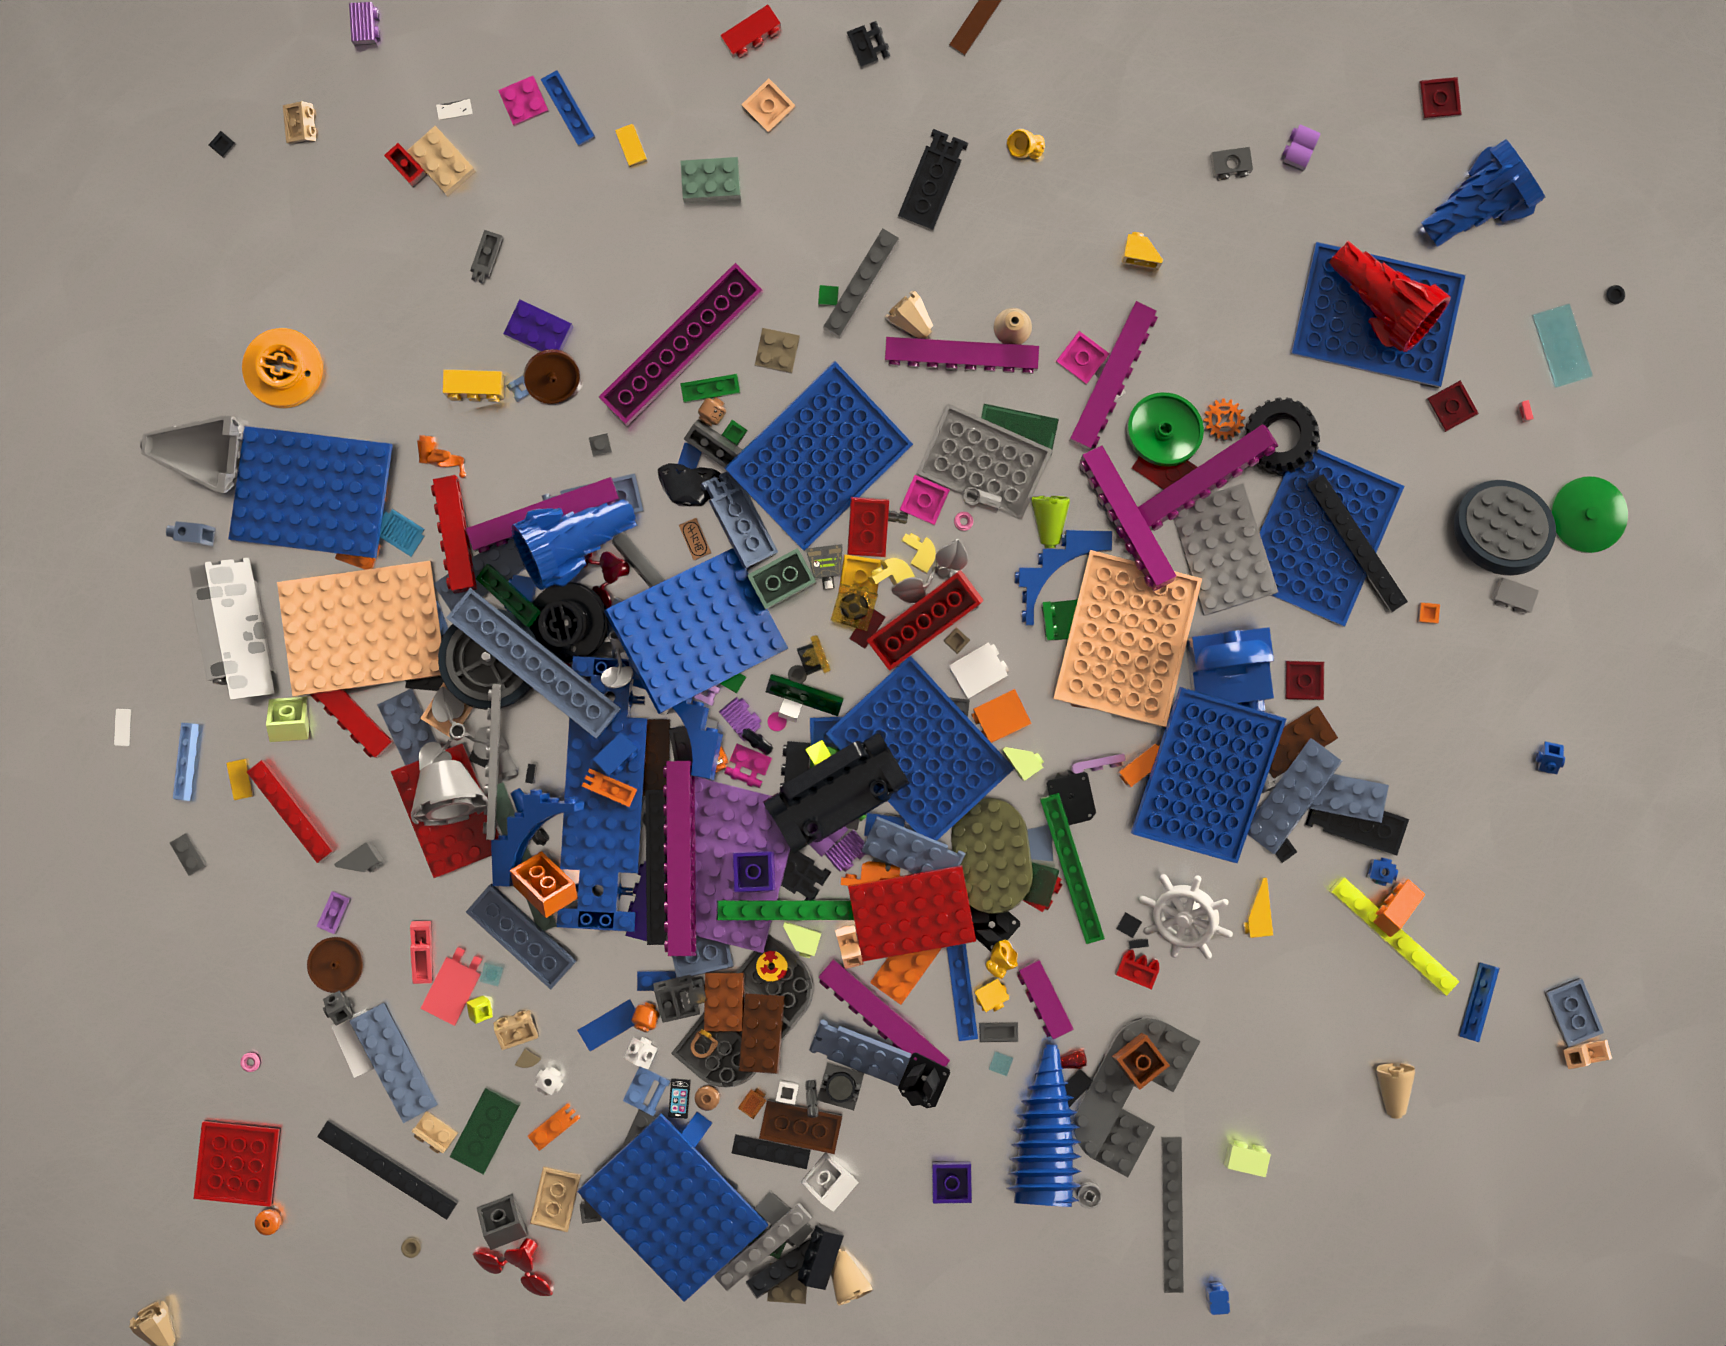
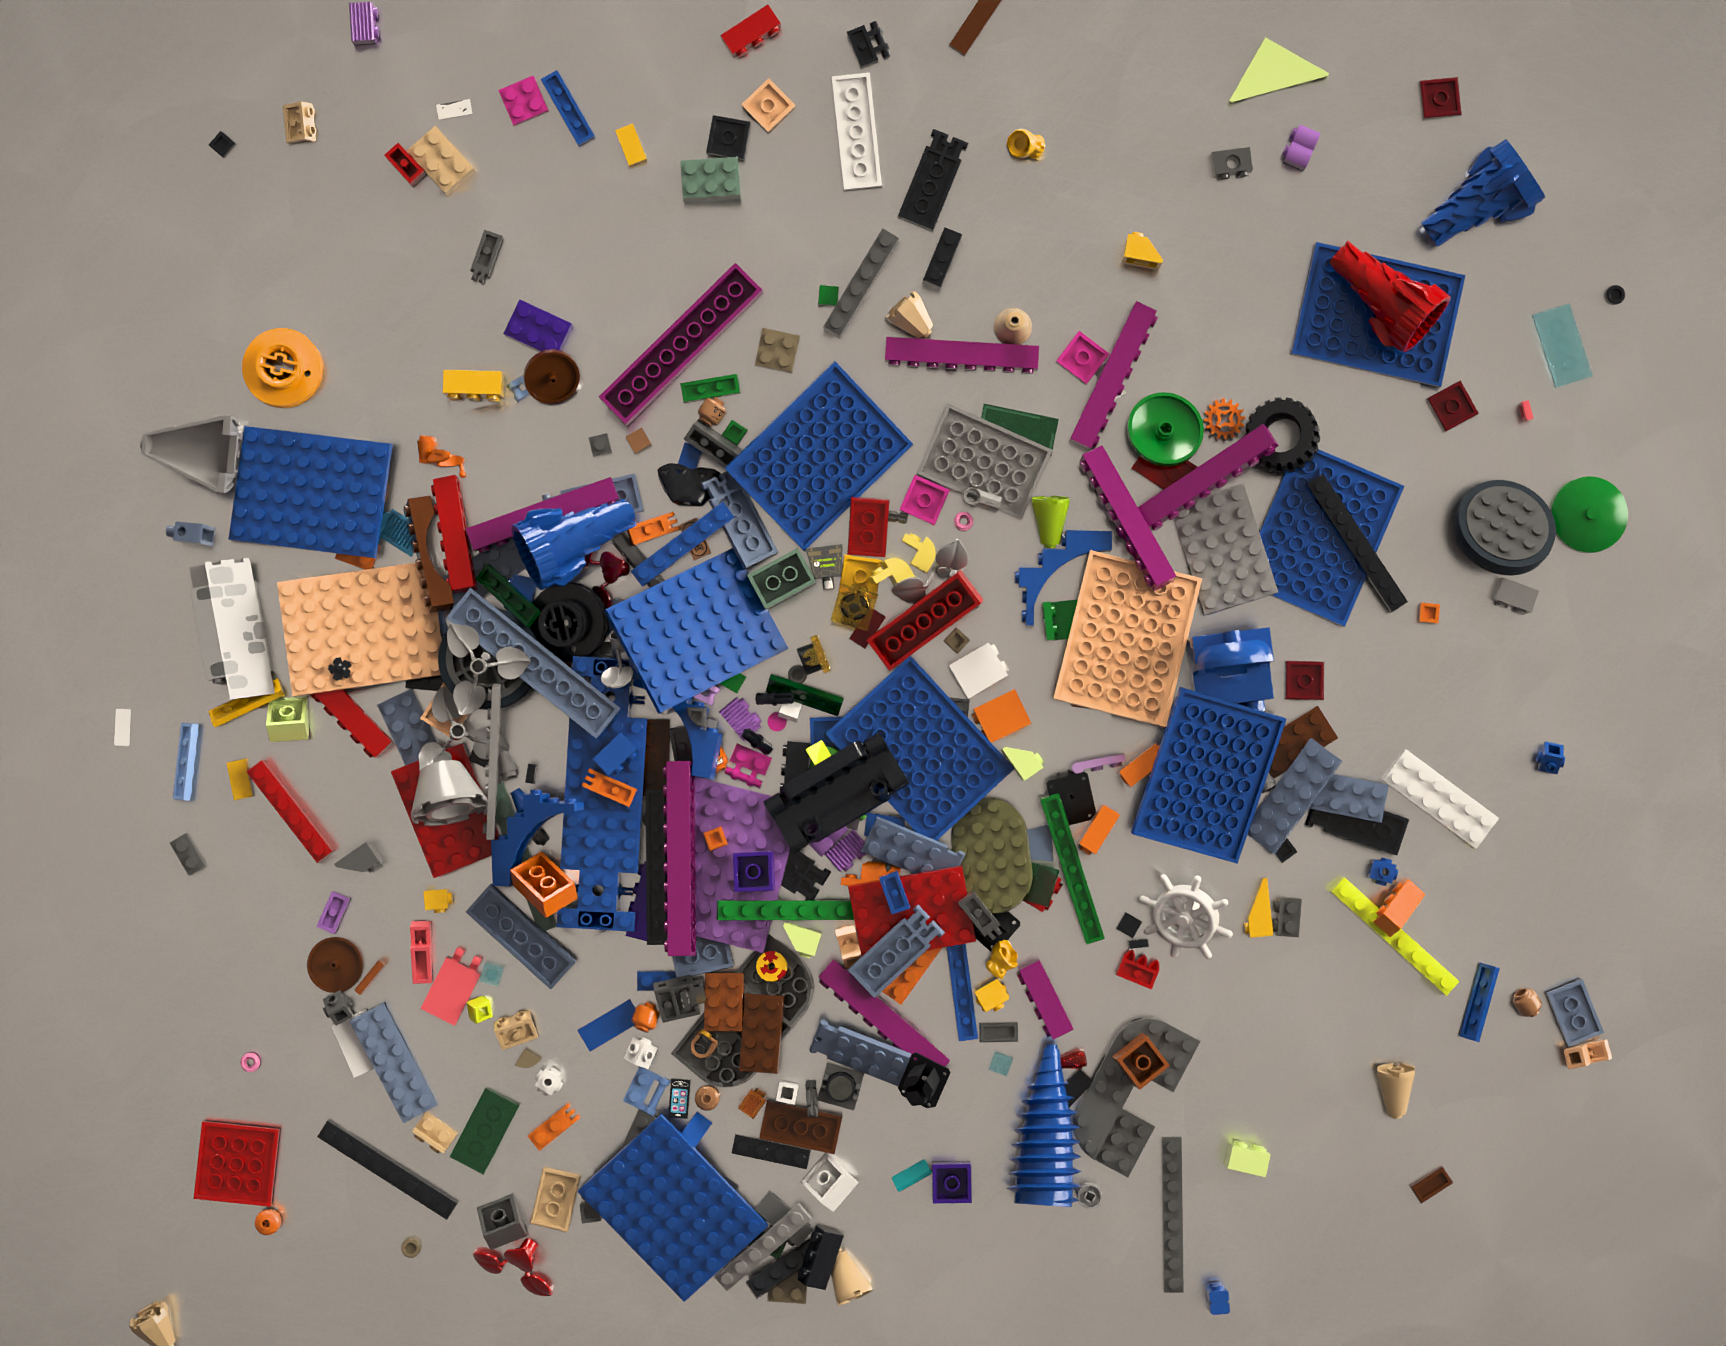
none -> yellow plate [208,678,284,727]
none -> black plant [328,657,352,681]
none -> dark orange tile [354,960,387,995]
none -> reddish brown arch [404,496,454,613]
none -> yellow brick [423,889,453,913]
none -> light grey plant [447,623,531,715]
none -> medium nougat tile [626,427,652,454]
none -> orange hinge [627,512,680,546]
none -> blue plate [631,502,735,587]
none -> dark grey tile [687,707,707,728]
none -> orange tile [703,827,728,851]
none -> black plate [706,115,751,160]
none -> black axle [755,691,794,706]
none -> white plate [832,73,882,191]
none -> sand blue hinge [848,905,945,998]
none -> blue plate [879,871,910,914]
none -> teal slope [892,1159,932,1192]
none -> black arch [923,227,962,290]
none -> dark grey hinge [958,890,1002,940]
none -> orange brick [1077,805,1120,855]
none -> yellowish green tile [1229,37,1329,103]
none -> dark grey bracket [1272,897,1302,938]
none -> white plate [1383,750,1499,849]
none -> reddish brown tile [1410,1166,1453,1204]
none -> medium nougat head [1513,988,1542,1017]

